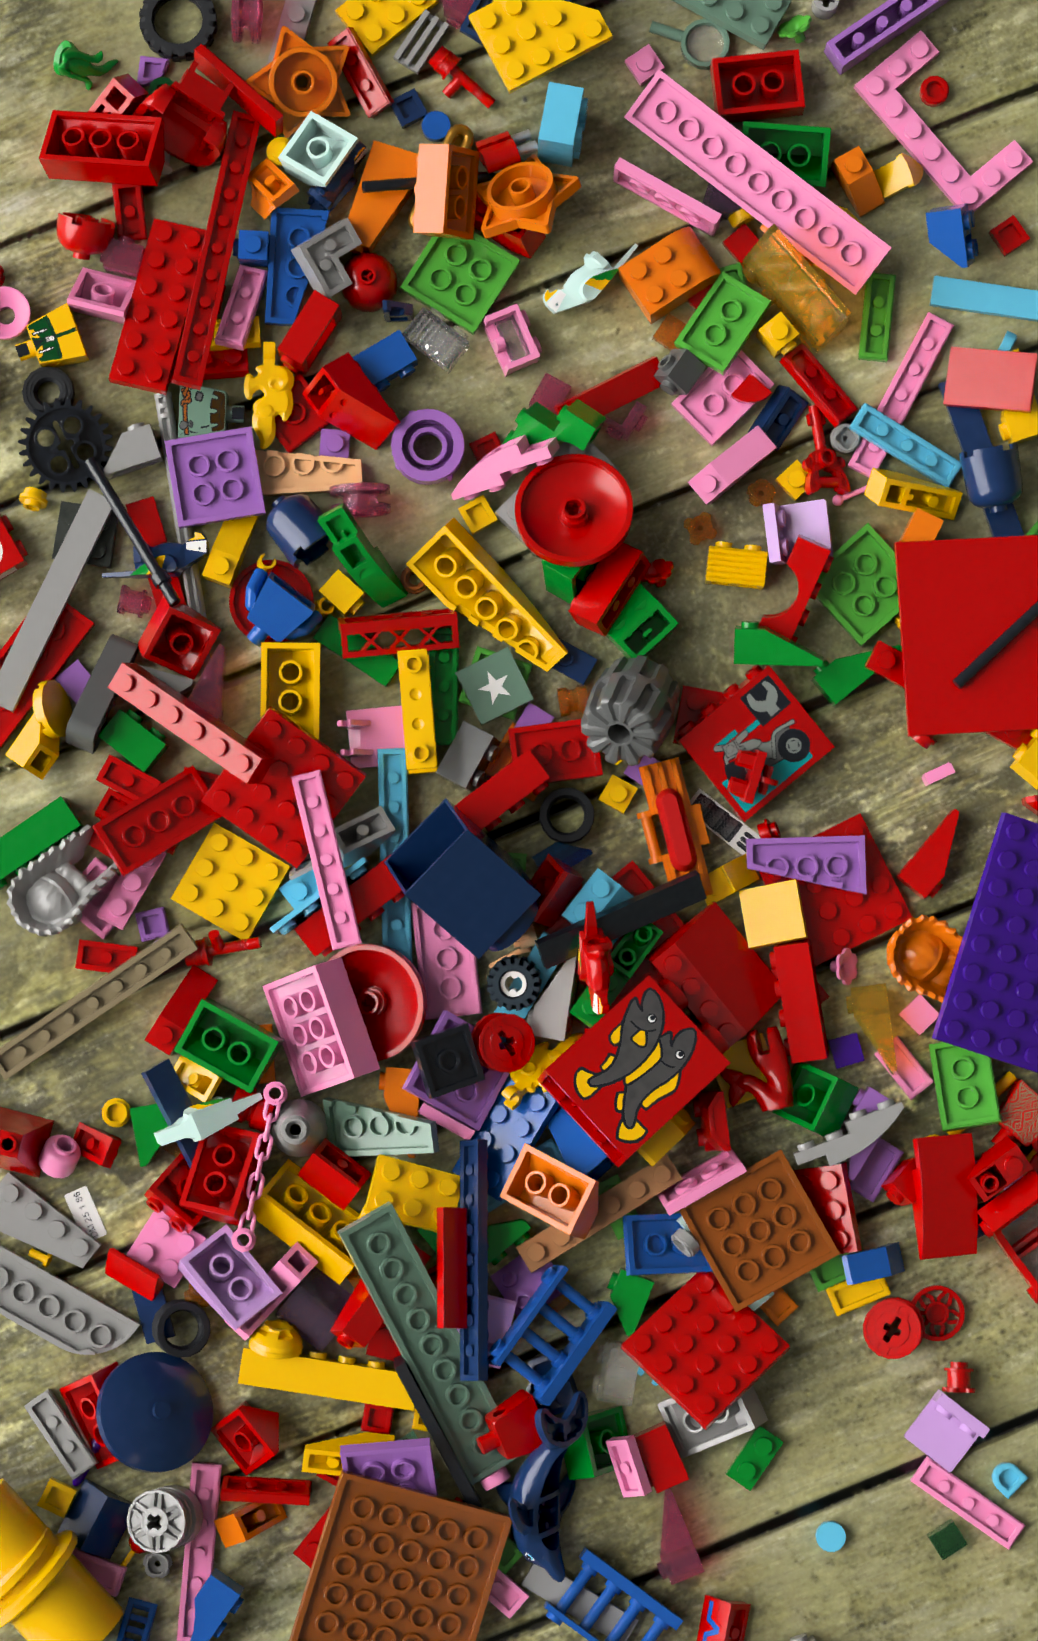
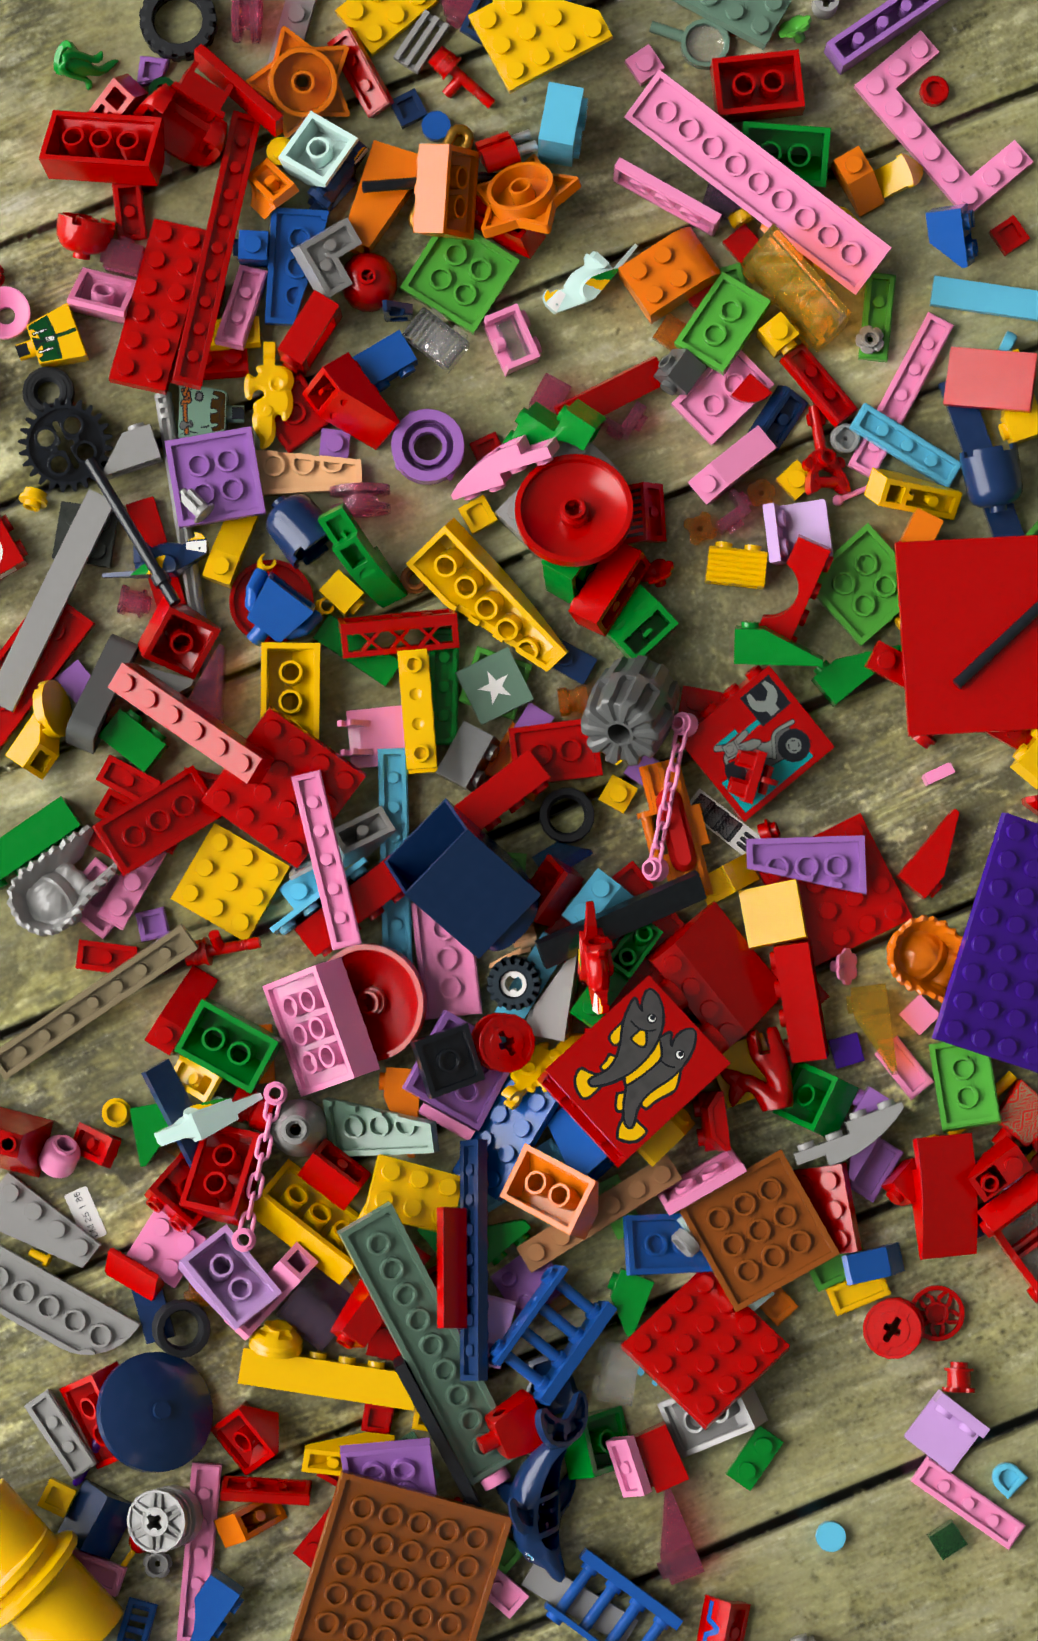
none -> light grey piece [180,488,215,523]
none -> red panel [623,482,667,545]
none -> bright pink piece [642,712,698,882]
none -> clear pink bracket [715,488,752,535]
none -> light grey plate [855,325,884,354]

